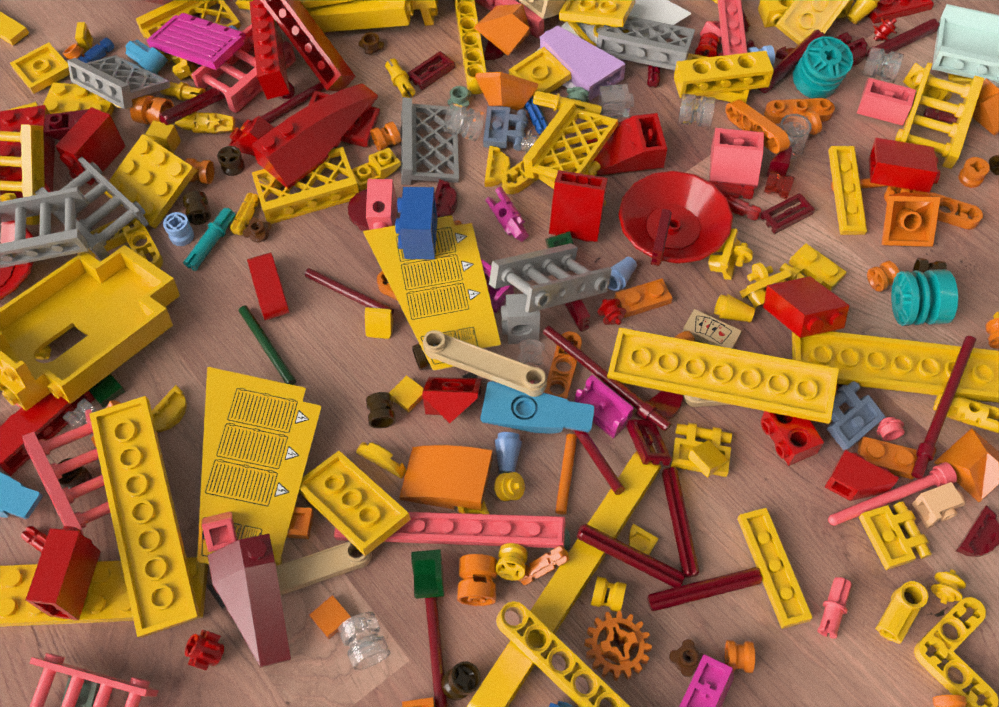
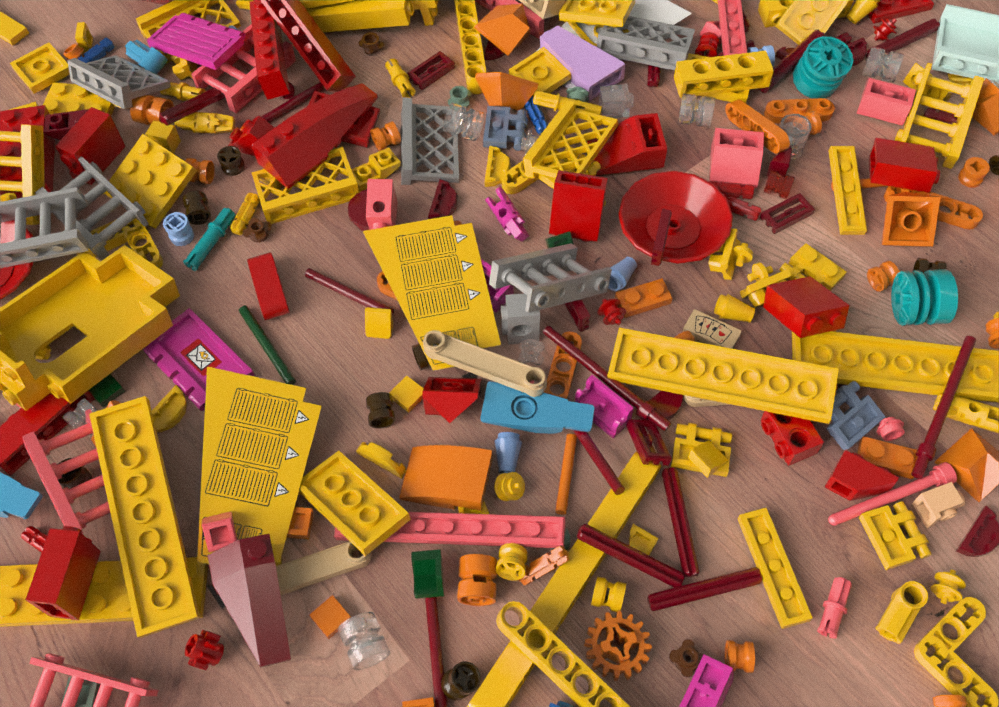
blue brick [395,187,438,259] -> none
none -> dark pink hinge [143,308,255,411]

